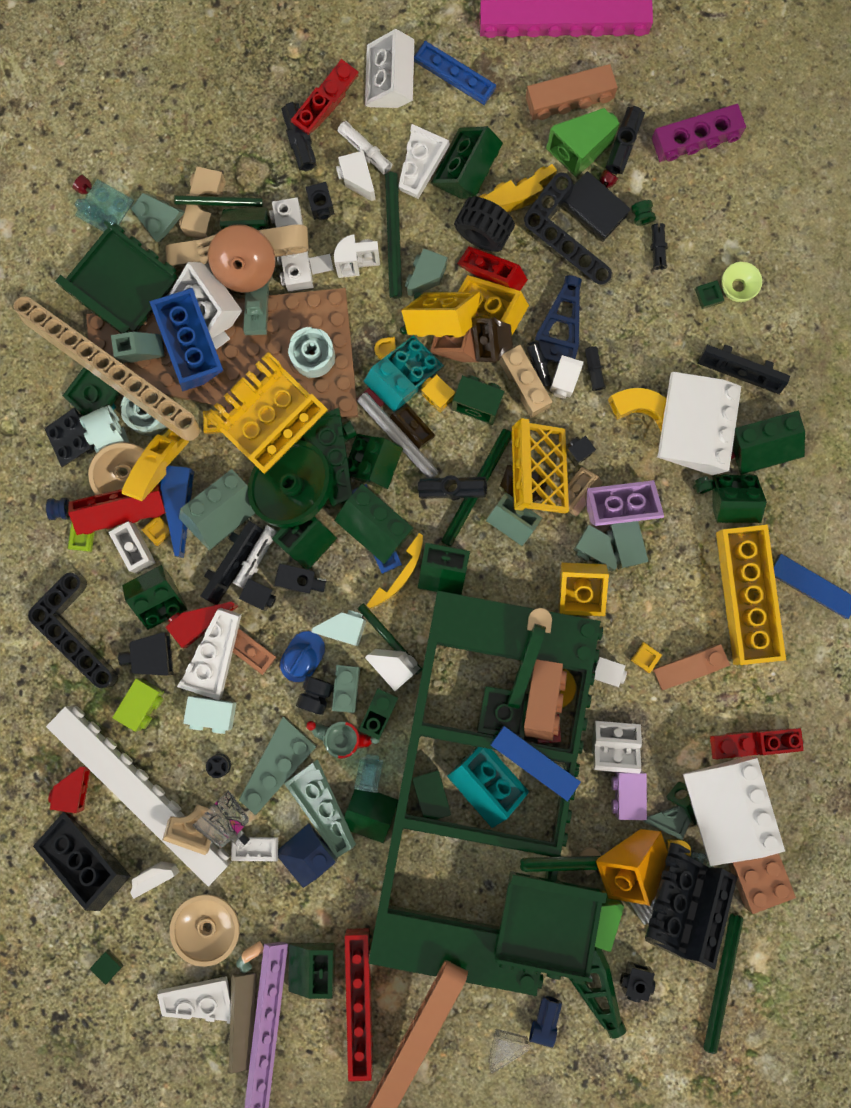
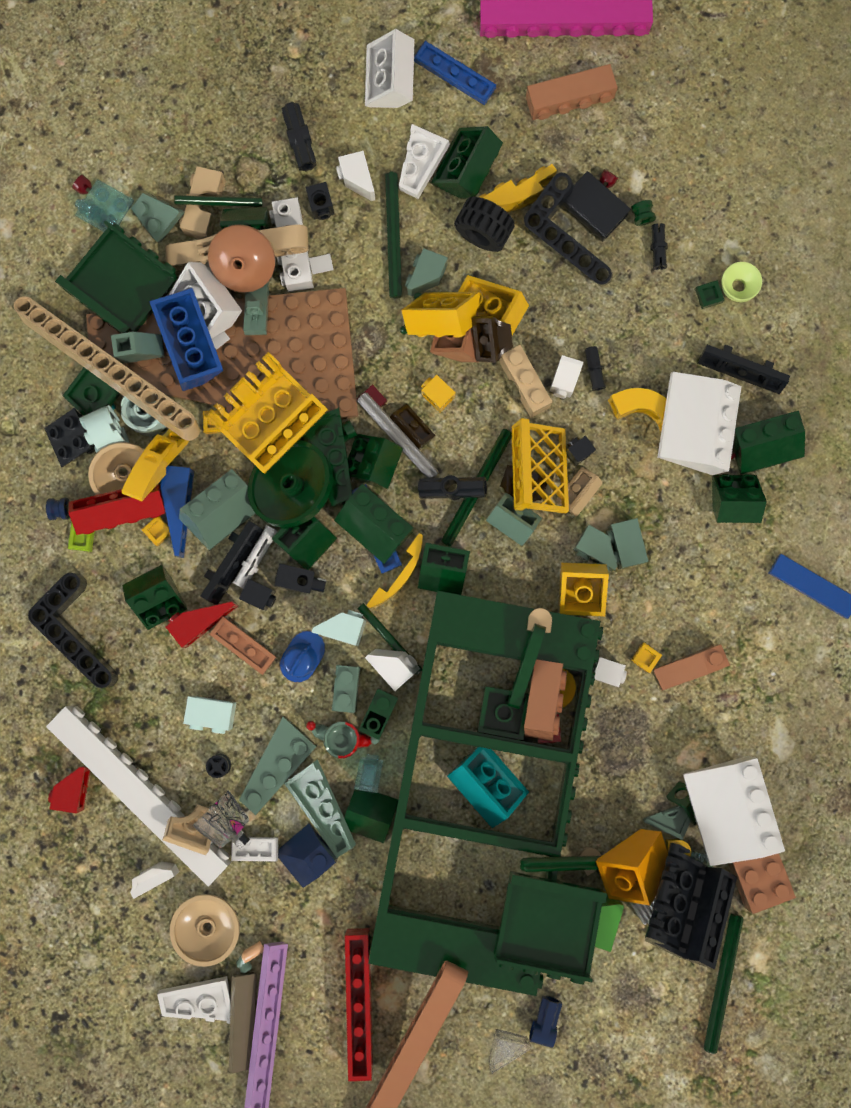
black slope [33,812,131,911] -> none
dark green tile [89,950,124,985] -> none
white brick [108,521,156,574] -> none
lime brick [112,678,164,732] -> none
black torso [118,632,174,676] -> none
white wing [177,608,242,700] -> none
light aqua brick [288,327,335,378] -> none
dark green slope [288,943,335,999] -> none
red slope [291,59,359,135] -> none
black wheel [296,675,334,715] -> none
white brick [334,235,380,278] -> none
white pin [337,121,393,174] -> none
teal slope [363,335,444,412] -> none
yellow tile [374,337,396,360] -> none
dark green panel [413,768,451,820] -> none
dark green brick [452,375,505,425] -> none
red slope [457,246,528,291] -> none
blue tile [490,726,581,801] -> none
black pin [526,340,552,386] -> none
dark blue plate [535,275,582,364] -> none
bright green slope [546,108,620,178] -> none
dark green plate [569,947,627,1039] -> none
lavender slope [586,480,664,526] -> none
white brick [592,721,642,774] -> none
black piece [605,106,645,175] -> none
lavender brick [611,771,647,820] -> none
black brick [620,961,655,1003] -> none
magenta brick [651,104,746,162] -> none
dark green plate [693,476,714,494] -> none
red slope [710,728,804,760] -> none
yellow brick [716,525,786,665] -> none

